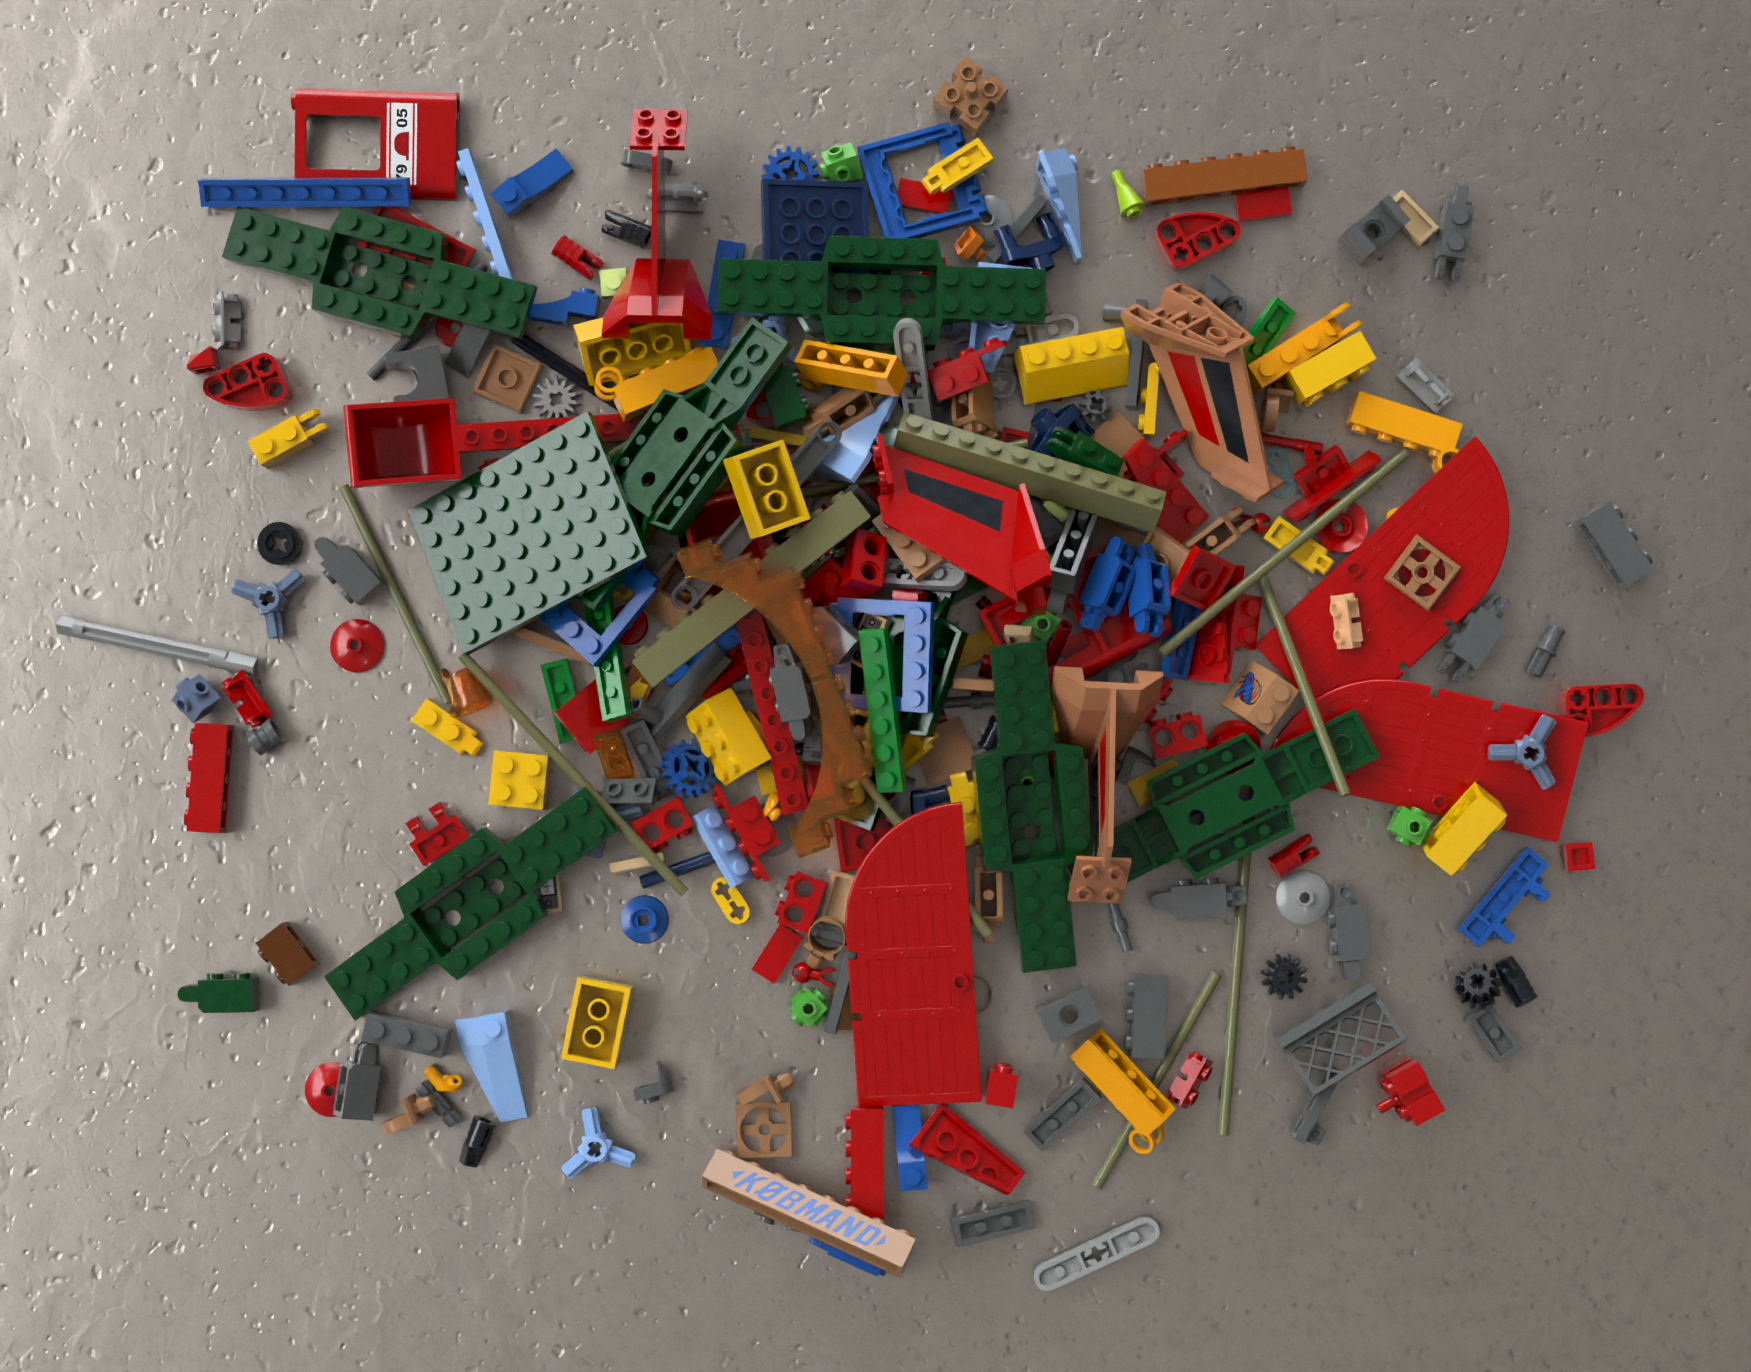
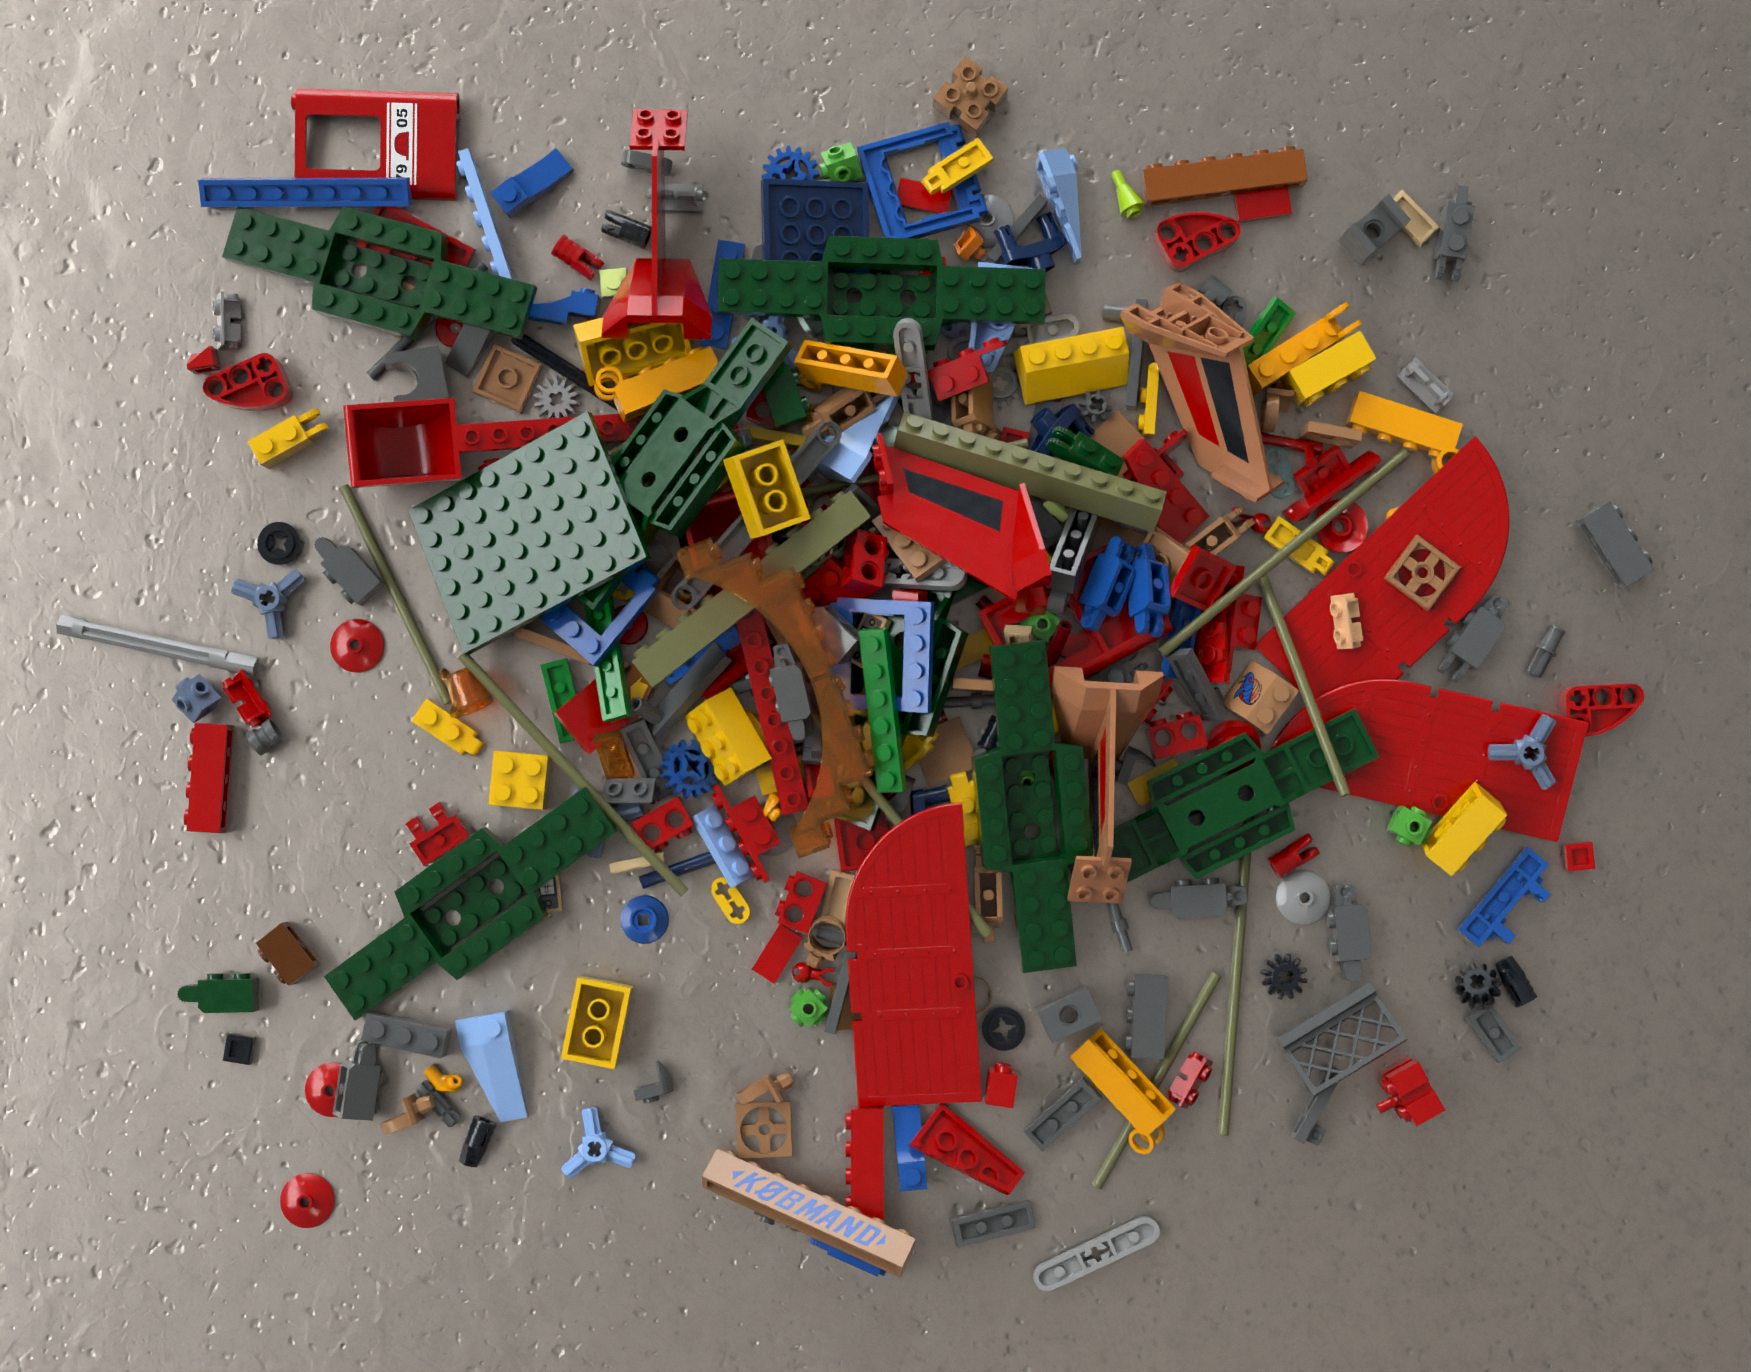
none -> black tile [222,1033,256,1065]
none -> red dish [280,1173,335,1228]
none -> black gear [982,1007,1026,1051]
none -> dark grey hinge [1166,648,1227,720]
none -> medium nougat piece [1299,421,1363,449]

